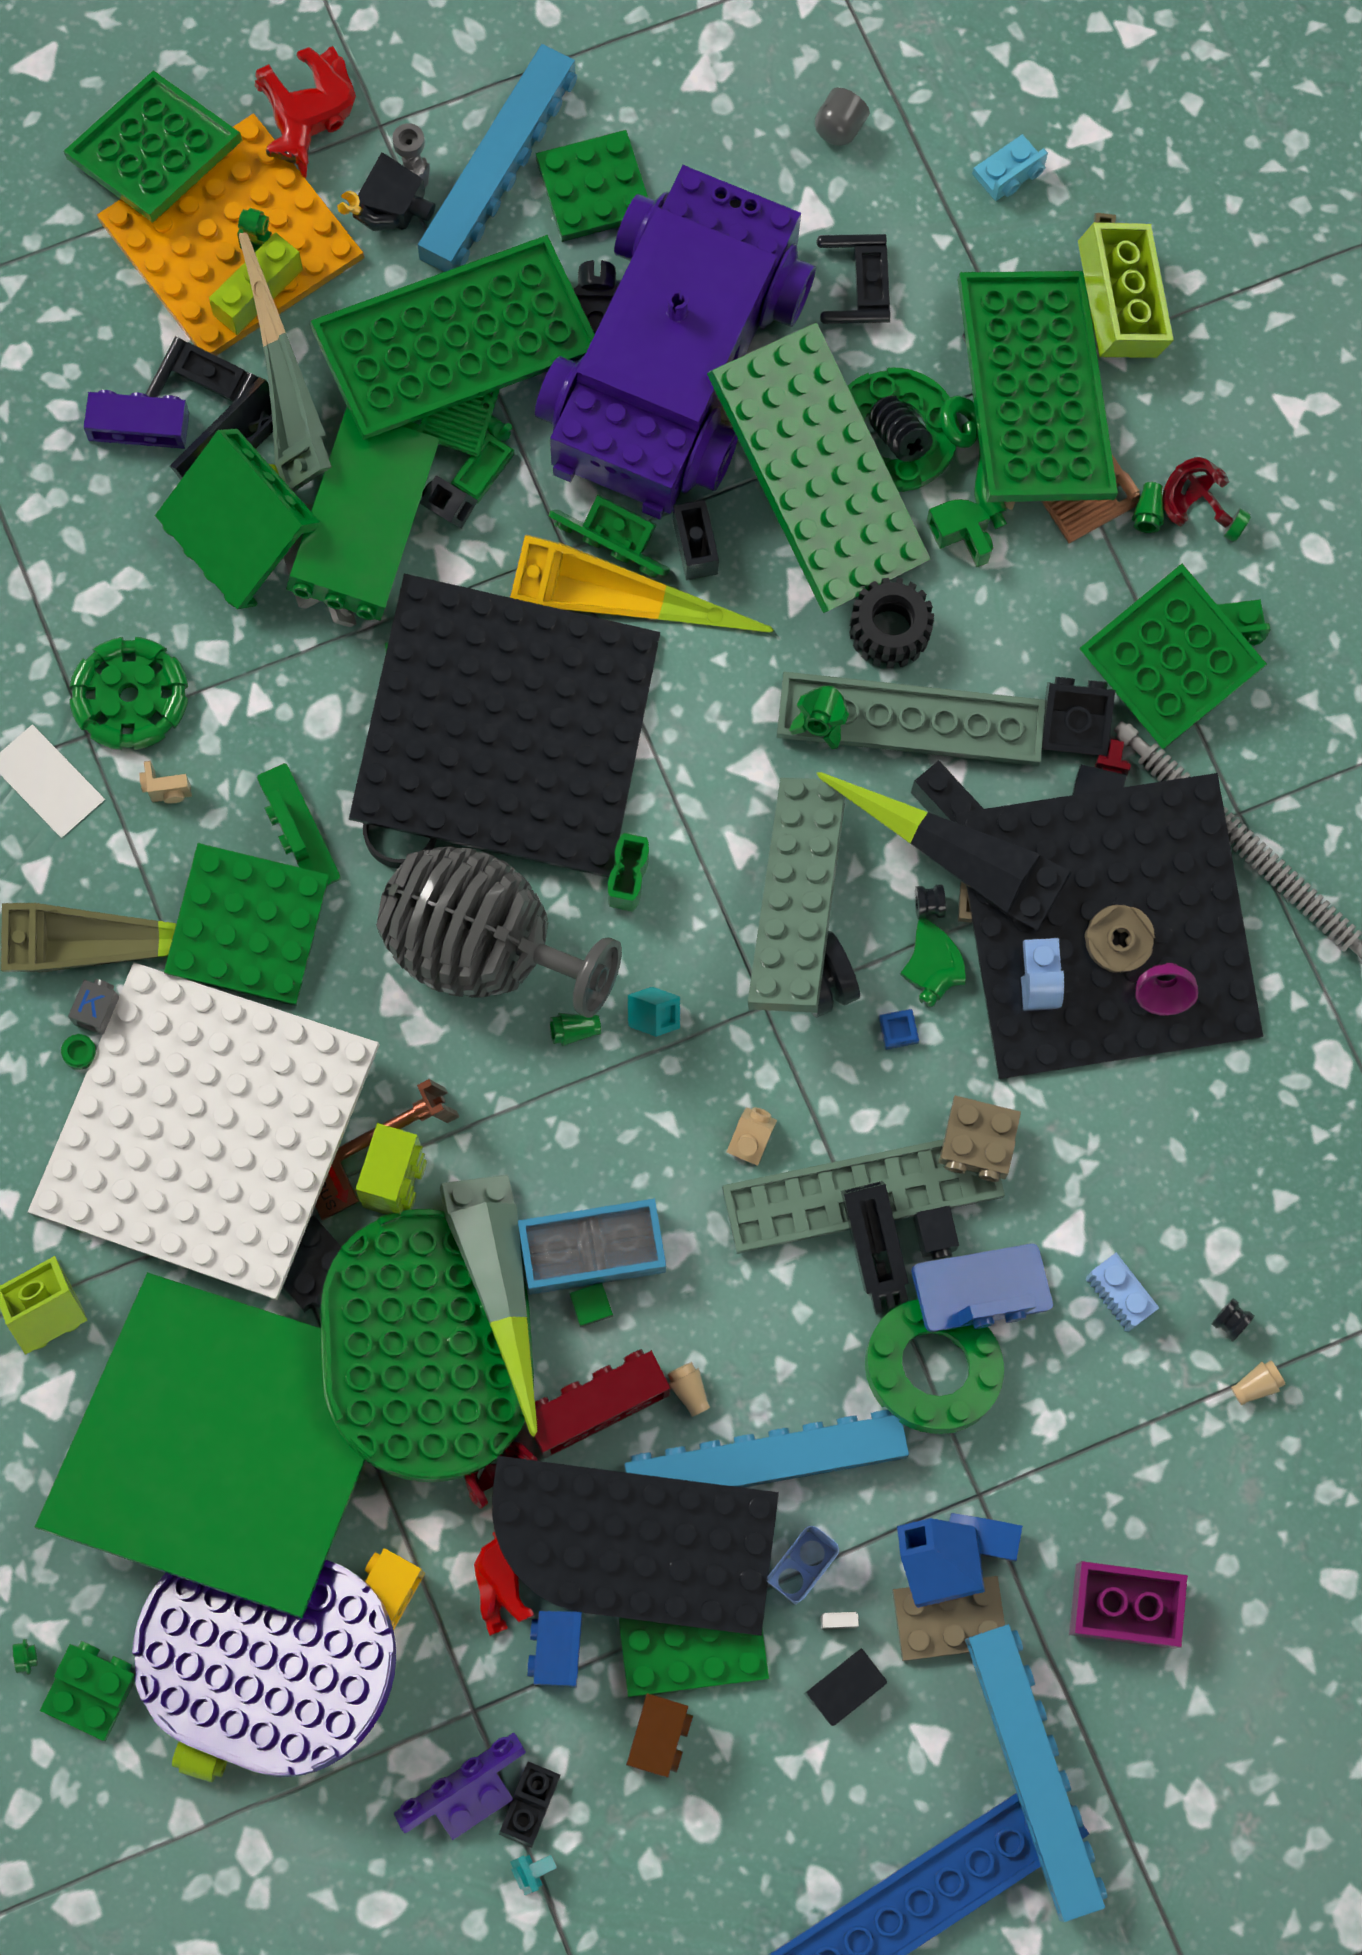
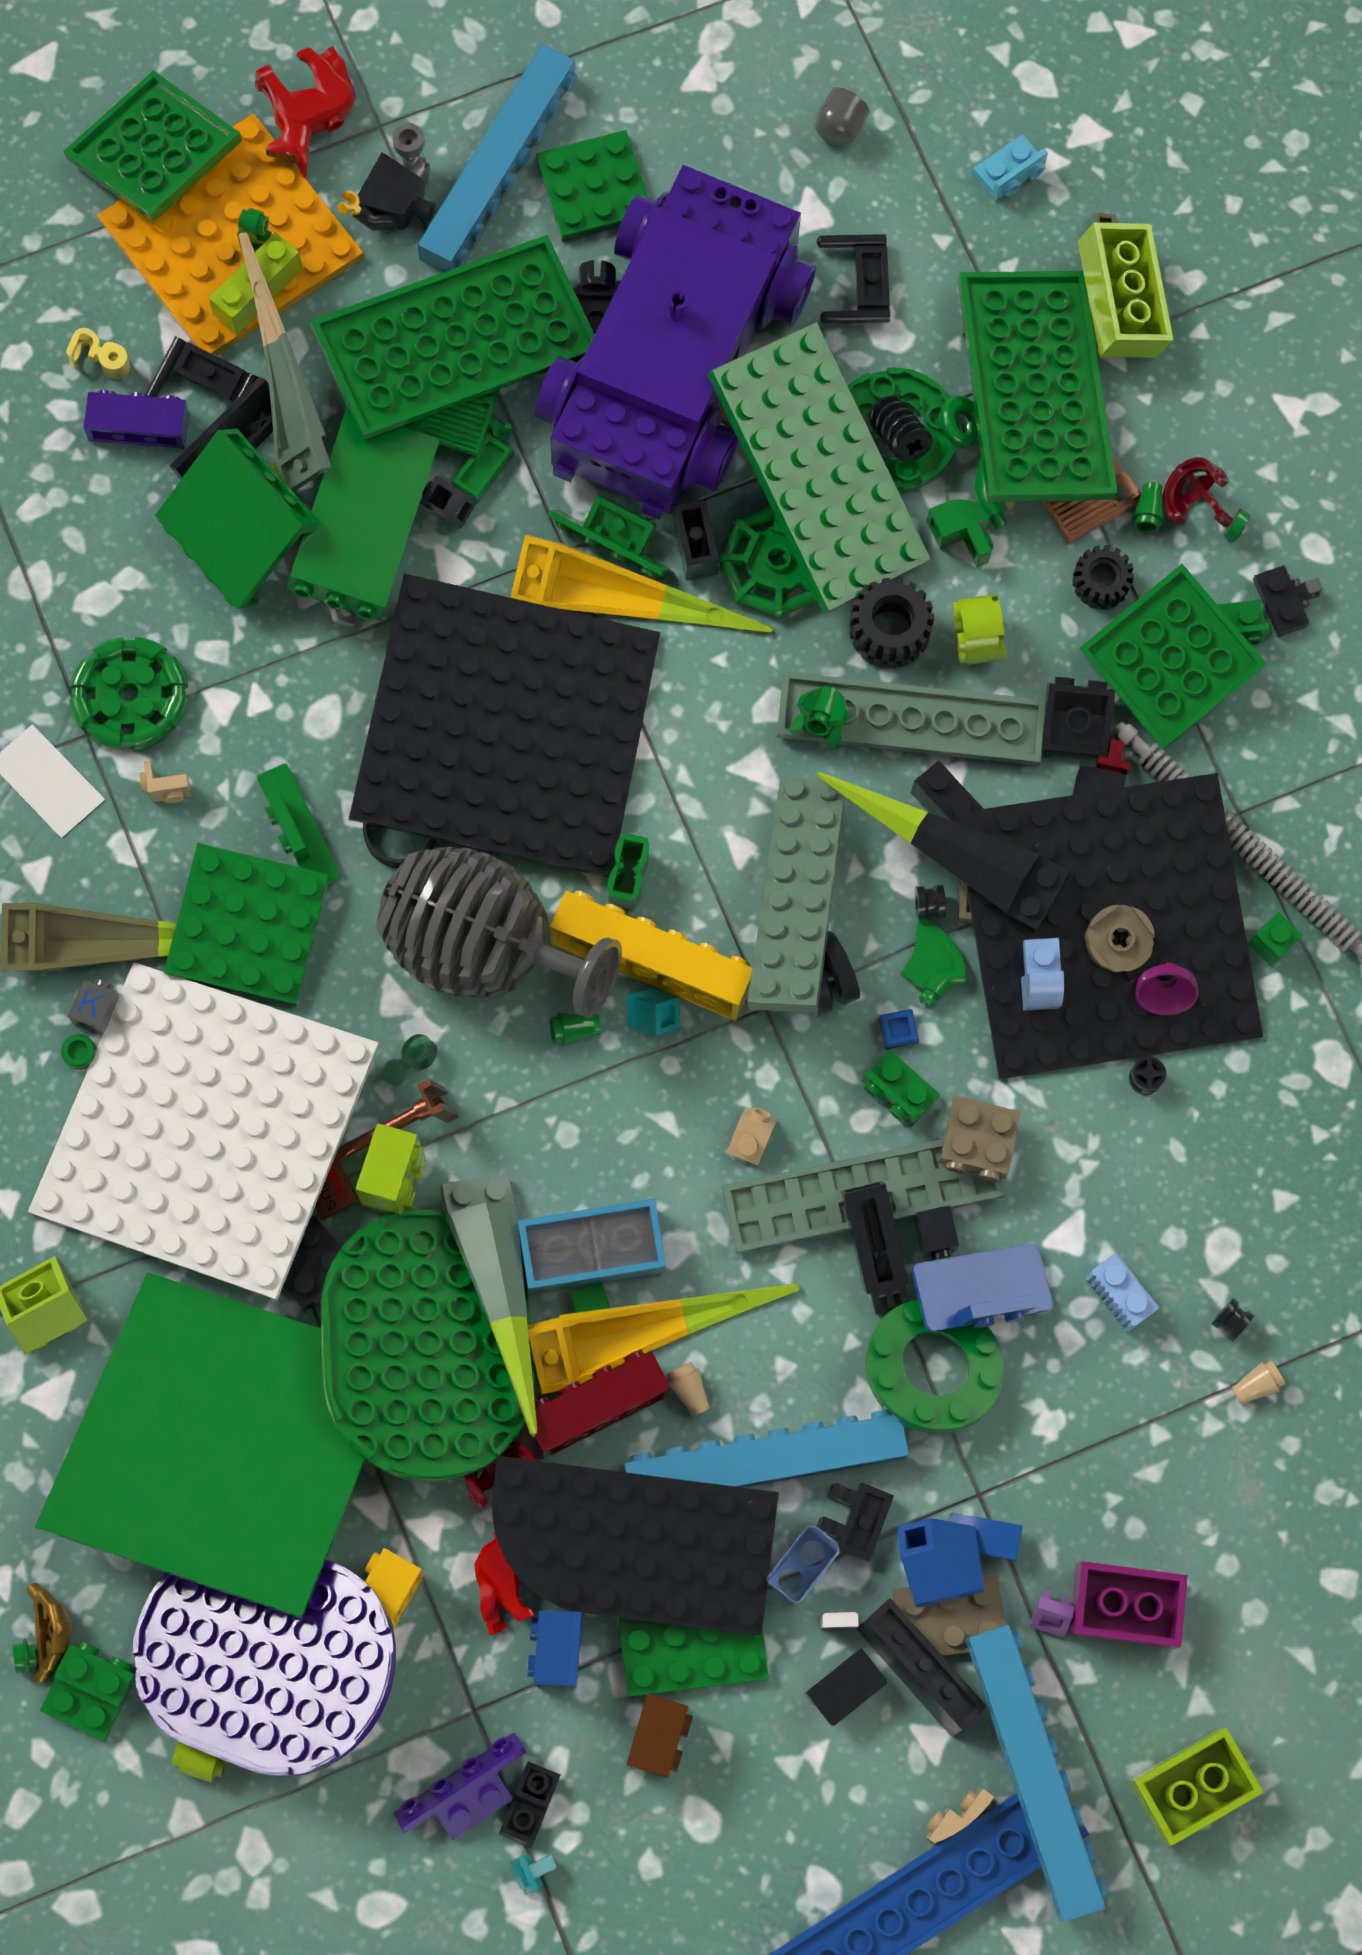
none -> pearl gold piece [27,1582,74,1683]
none -> light yellow leg [66,328,130,380]
none -> clear green plate [381,1034,437,1086]
none -> yellow plate [528,1283,801,1395]
none -> yellow brick [550,891,752,1021]
none -> green plate [718,507,818,619]
none -> black plate [816,1482,894,1562]
none -> black panel [856,1598,987,1736]
none -> green bracket [862,1049,940,1126]
none -> tan slope [926,1788,994,1843]
none -> lime brick [952,594,1007,665]
none -> medium lavender tile [1030,1590,1074,1637]
none -> black tyre [1072,545,1134,609]
none -> black wheel [1128,1056,1166,1095]
none -> lime brick [1128,1727,1264,1846]
none -> green brick [1248,911,1303,967]
none -> black hinge [1253,565,1323,637]

